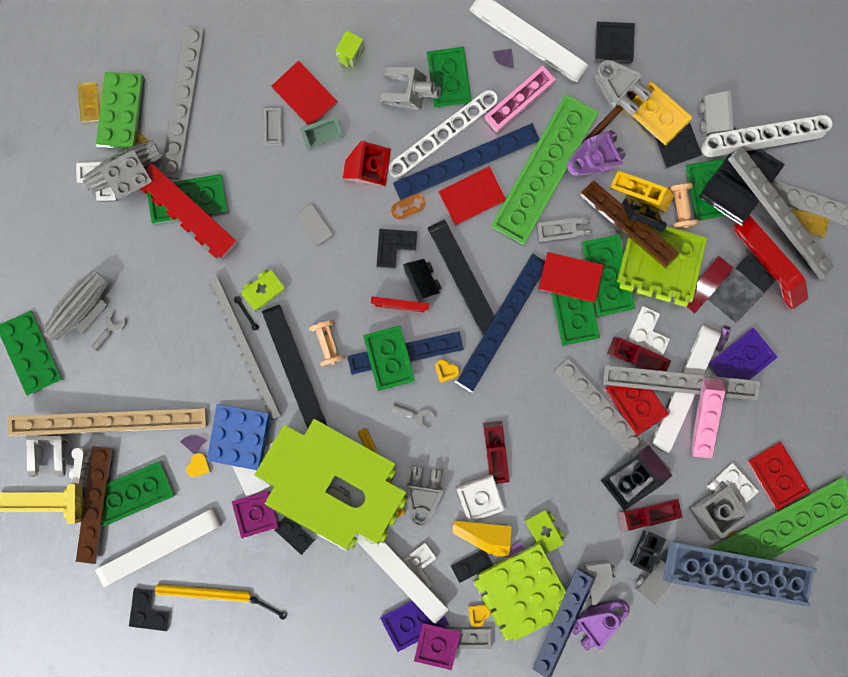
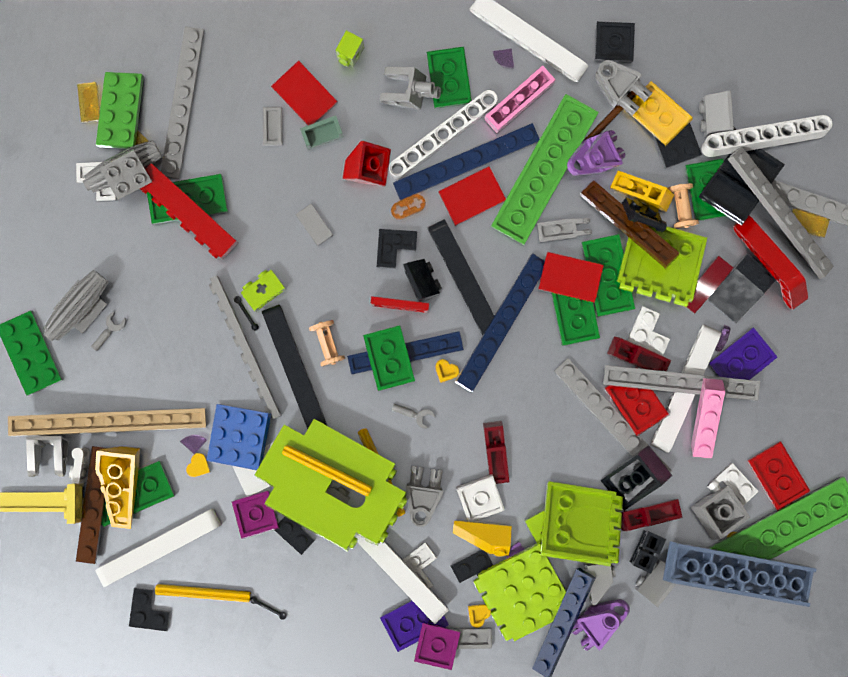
none -> yellow wedge [95,446,140,529]
none -> yellow axle [282,445,372,496]
none -> lime hinge [540,481,623,566]

